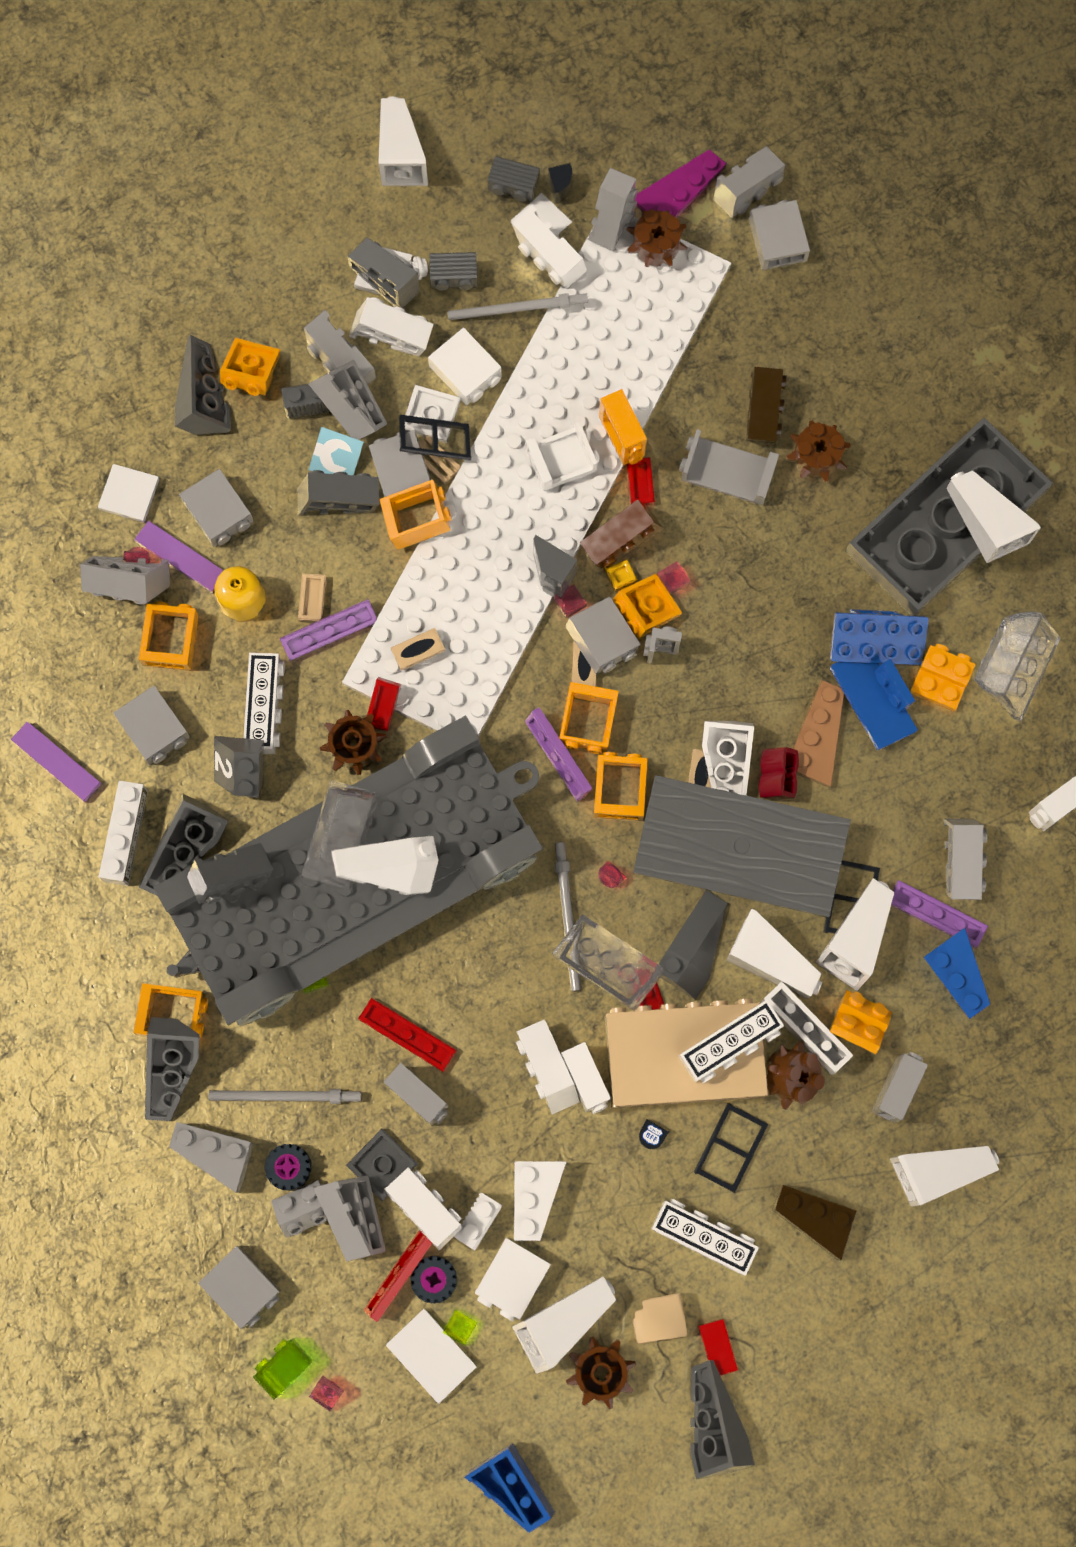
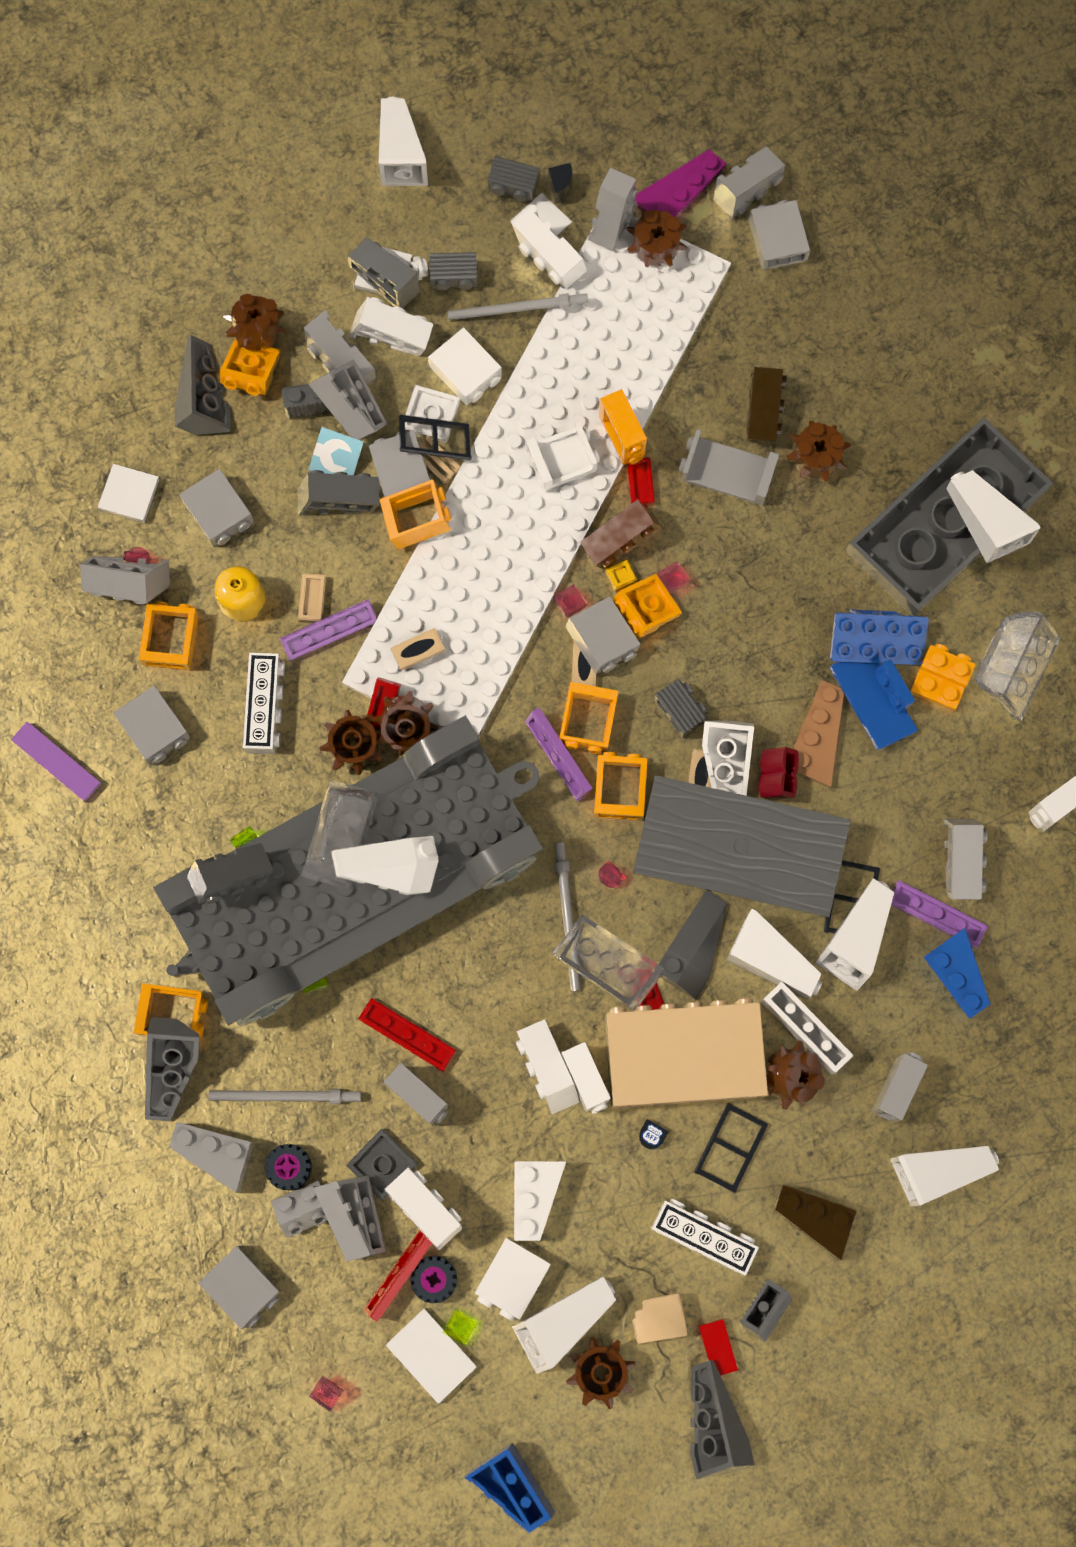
white brick [99,781,148,886] -> none
medium lavender tile [134,521,223,593] -> none
dark grey wedge [139,794,228,896] -> none
dark grey slope [214,736,264,798] -> none
clear neon green brick [253,1338,314,1400] -> none
white brick [455,1193,502,1250] -> none
dark grey slope [533,535,577,598] -> none
light grey bracket [643,627,682,664] -> none
white brick [678,1000,784,1083] -> none
light orange plate [830,990,892,1054] -> none
none -> reddish brown brick [223,294,287,351]
none -> clear neon green tile [230,826,257,849]
none -> reddish brown brick [371,691,439,755]
none -> dark grey brick [654,679,708,738]
none -> dark grey brick [740,1279,792,1342]

